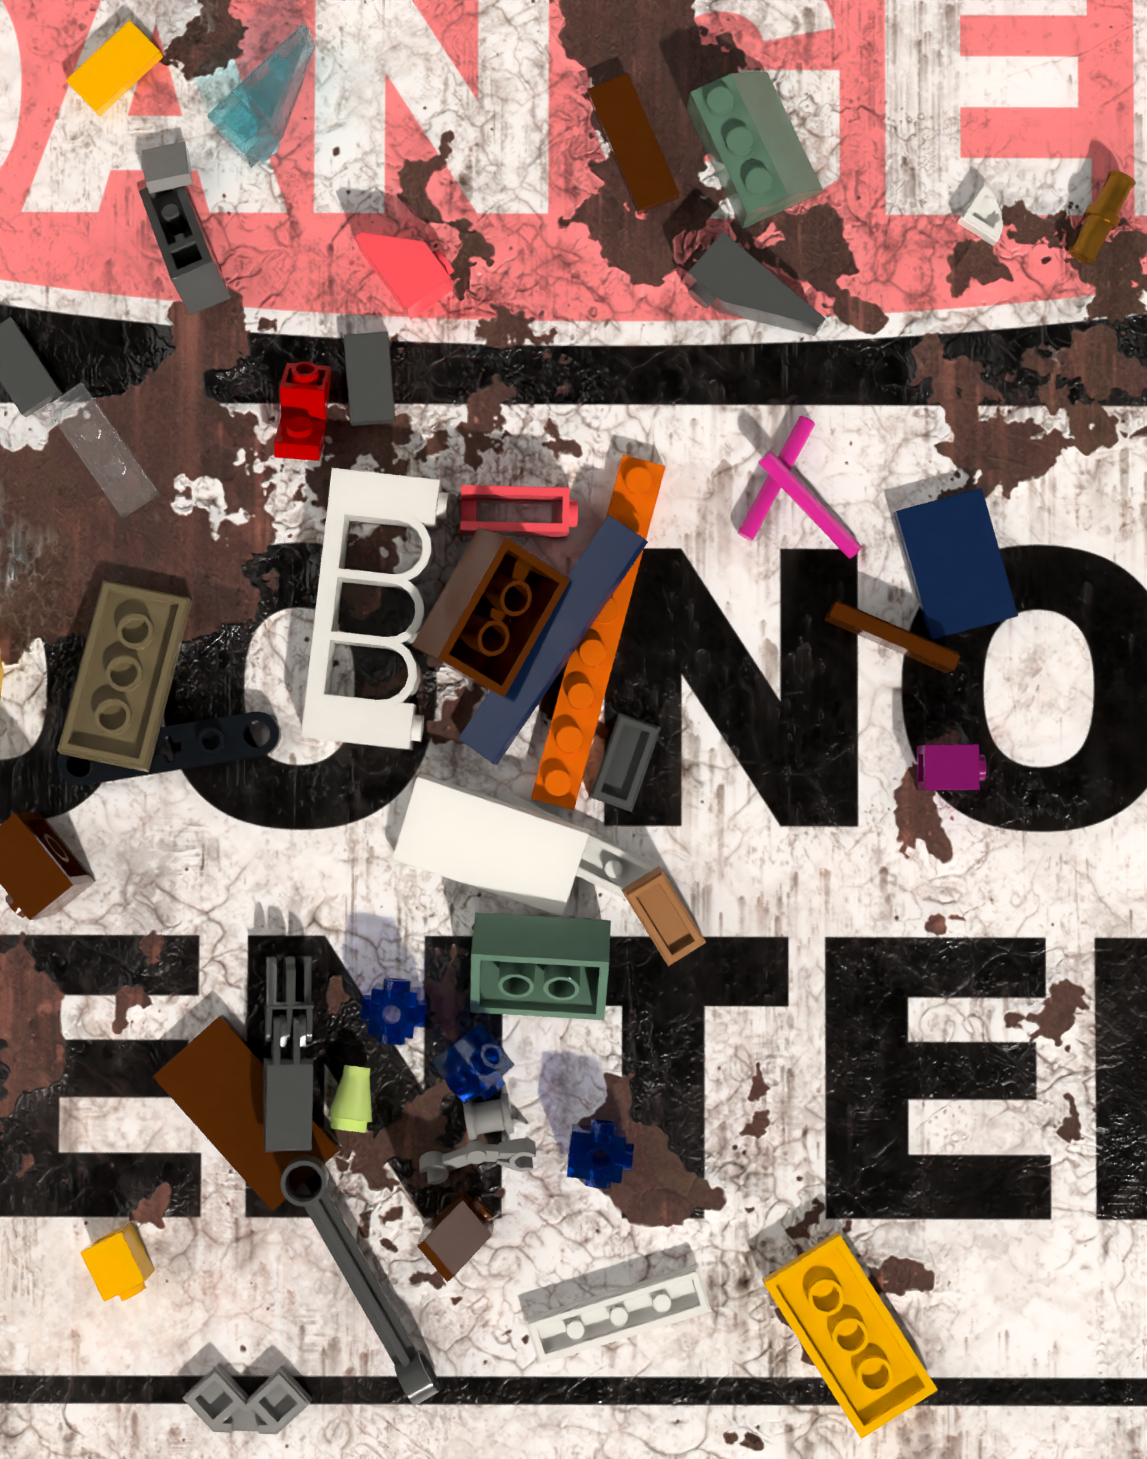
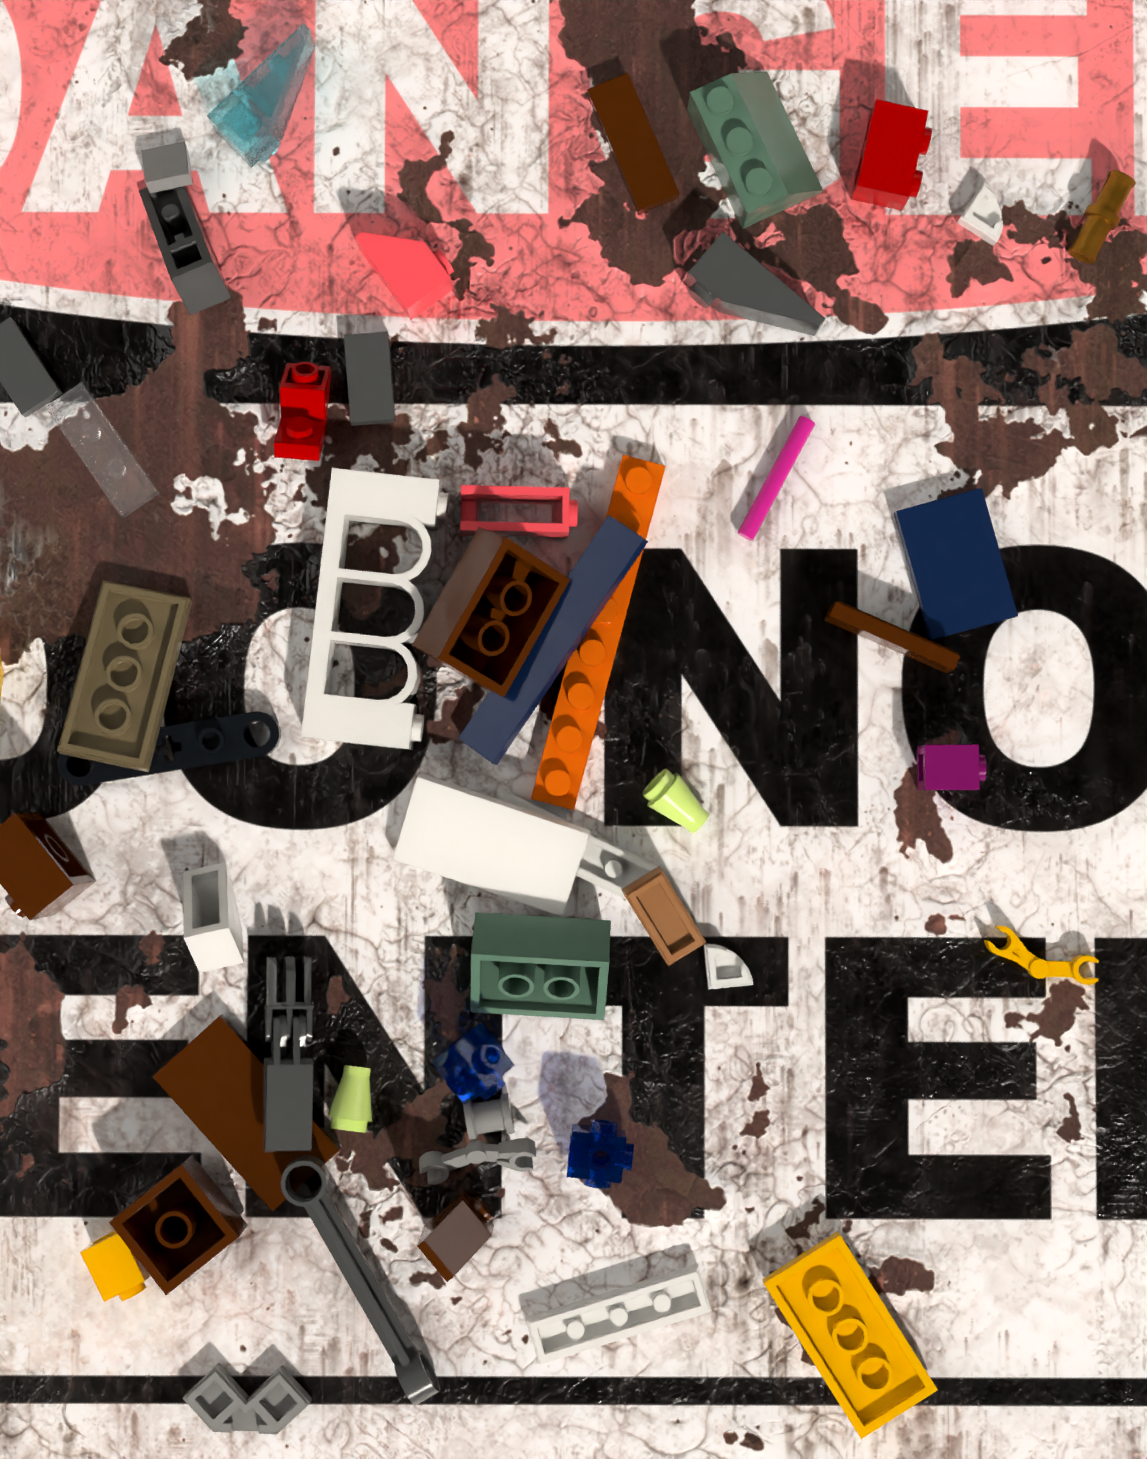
yellow tile [66,20,163,117] -> none
clear blue brick [361,978,427,1045] -> none
dark grey tile [590,713,661,812] -> none
dark pink bar [758,450,862,559] -> none
none -> reddish brown brick [109,1155,248,1295]
none -> white slope [183,862,244,973]
none -> yellowish green cone [642,769,709,834]
none -> white tile [703,943,753,989]
none -> red brick [851,99,932,211]
none -> yellow piece [984,925,1099,985]

